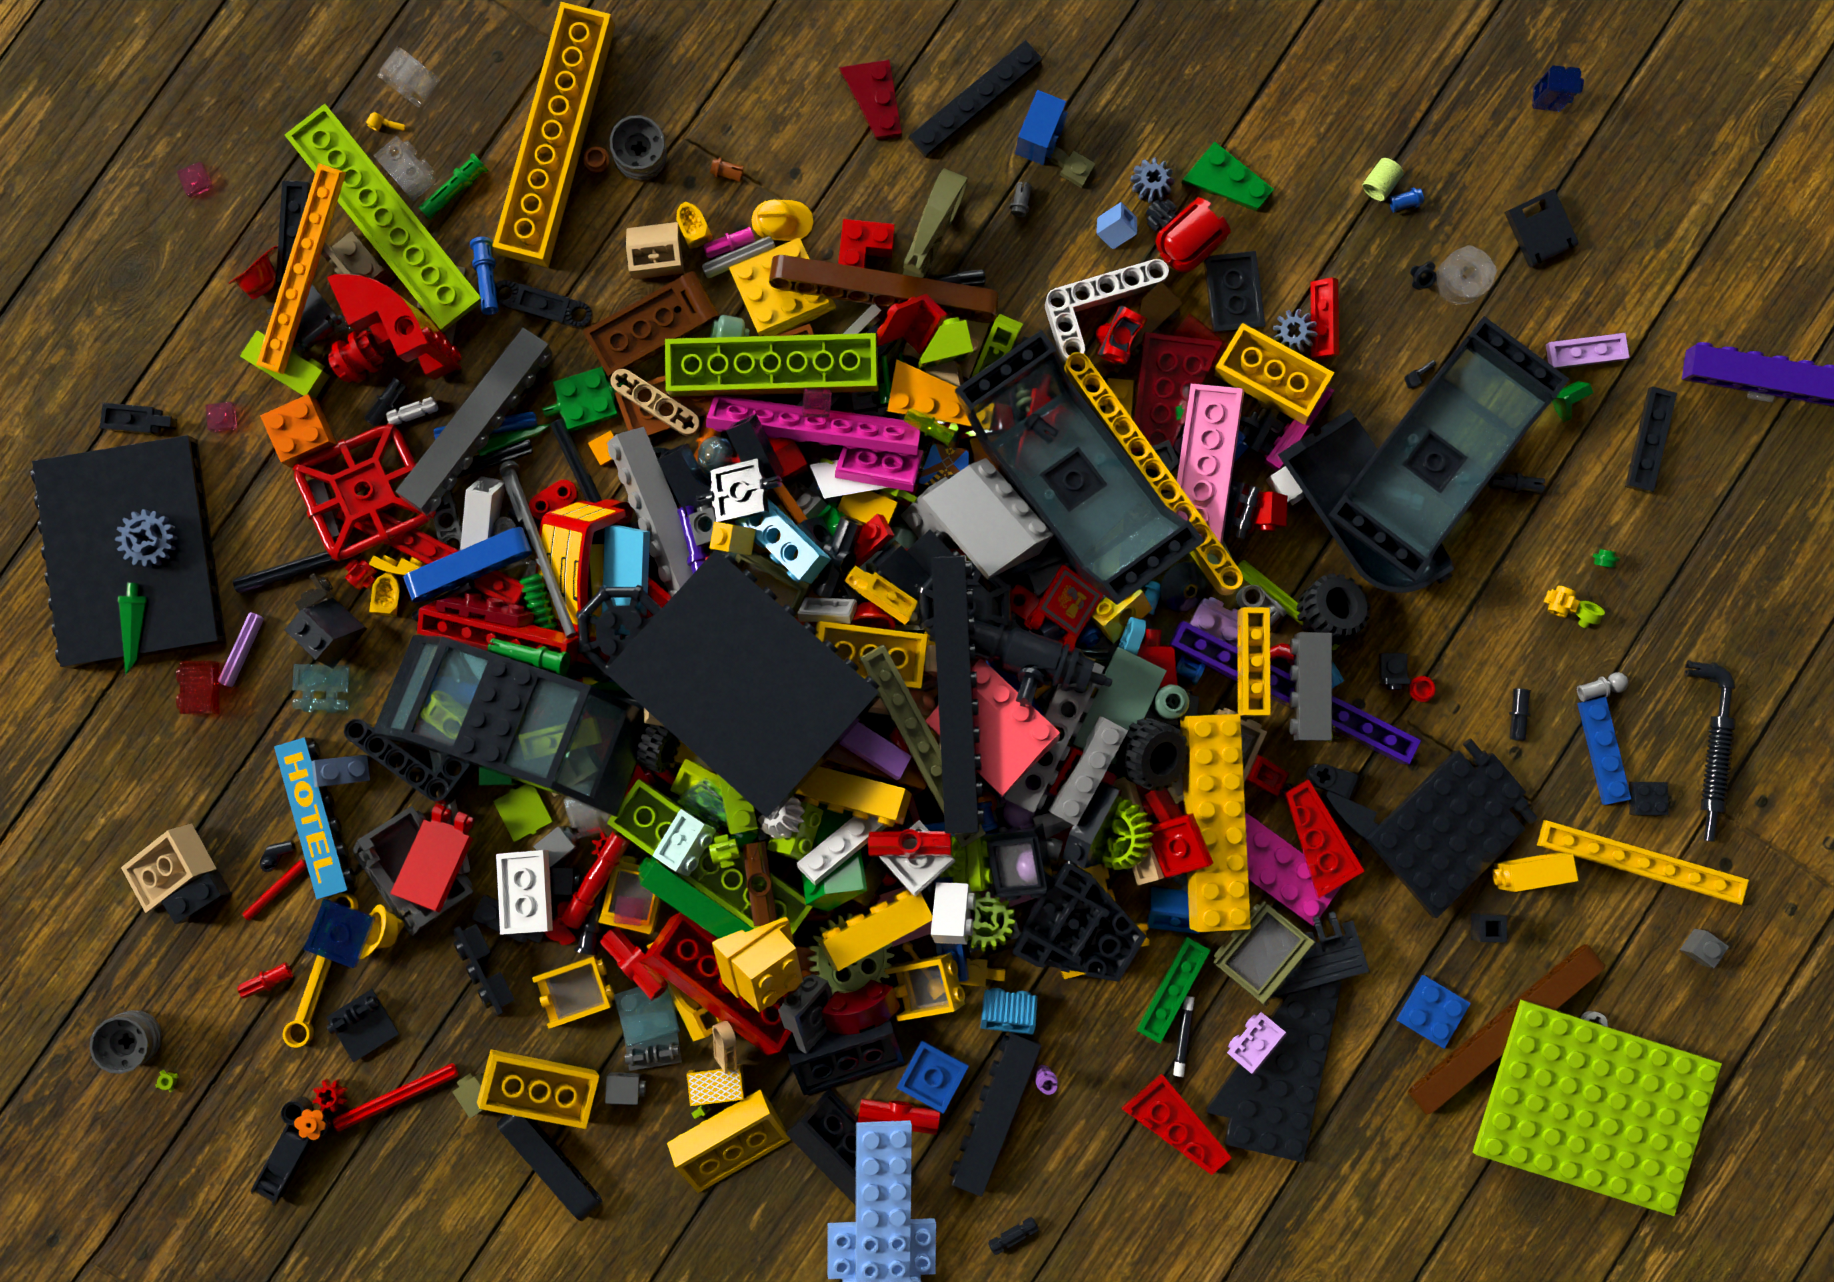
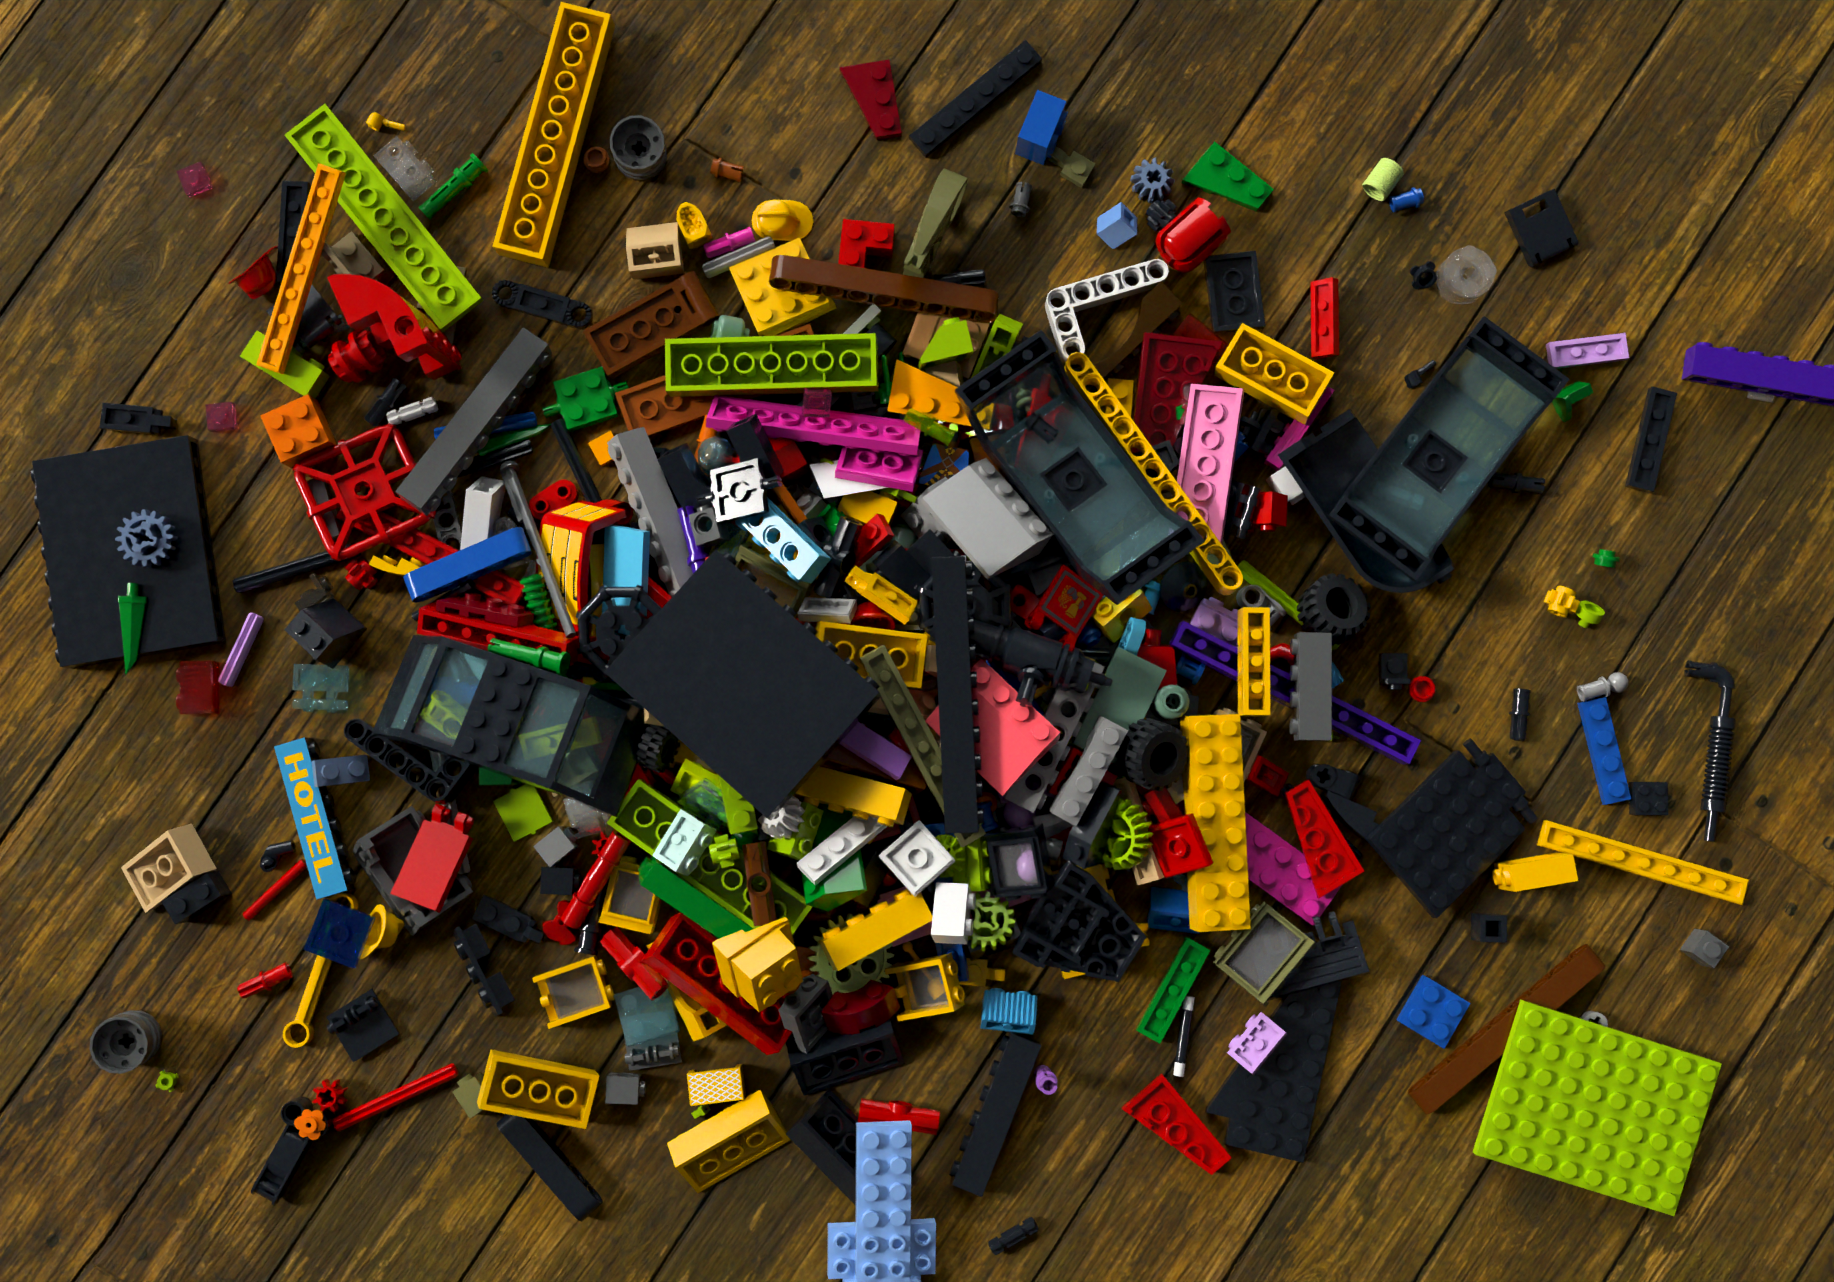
yellow rock [369,573,400,617] -> none
clear brick [377,46,440,107] -> none
blue pin [470,237,499,315] -> none
white plate [496,850,553,934] -> none
tan beam [611,369,700,436] -> none
clear pink plate [613,895,645,926] -> none
yellow brick [710,522,756,556] -> none
tan piece [712,1021,737,1074] -> none
red piece [868,829,952,859] -> none
red bracket [877,293,947,354] -> none
blue plate [897,1040,969,1114] -> none
red connector [1096,306,1148,365] -> none
sand blue gear [1273,309,1318,353] -> none
clear blue brick [1532,65,1584,112] -> none

